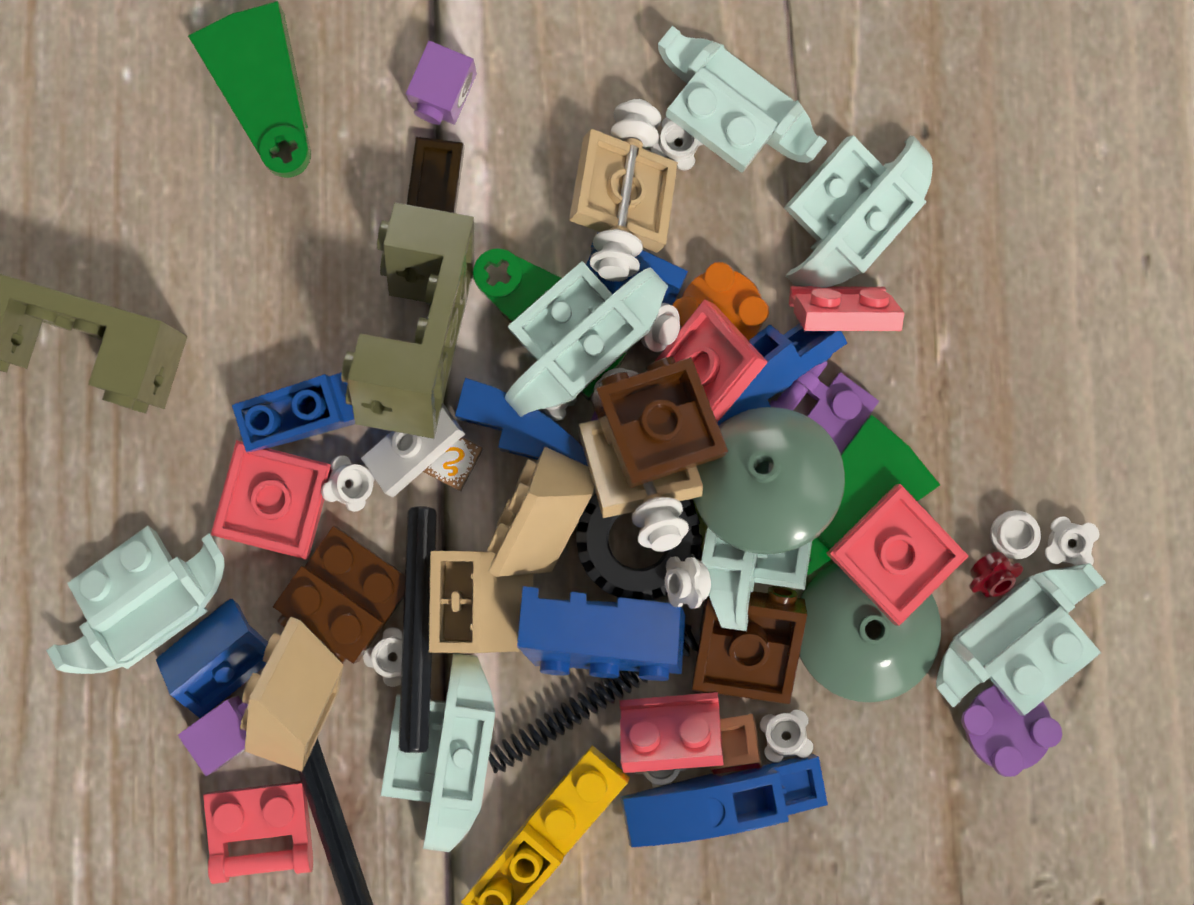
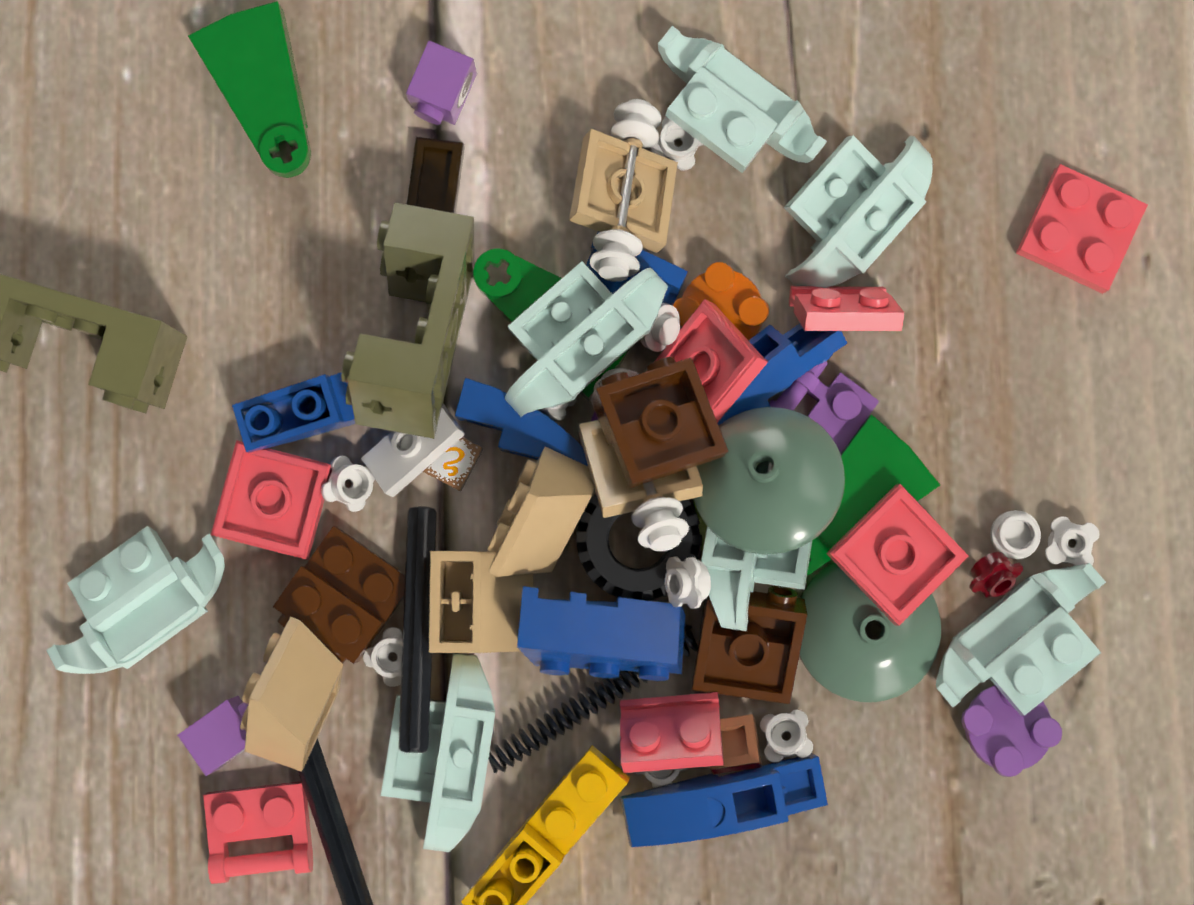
blue panel [156,599,268,718] -> none
none -> coral plate [1016,164,1148,294]

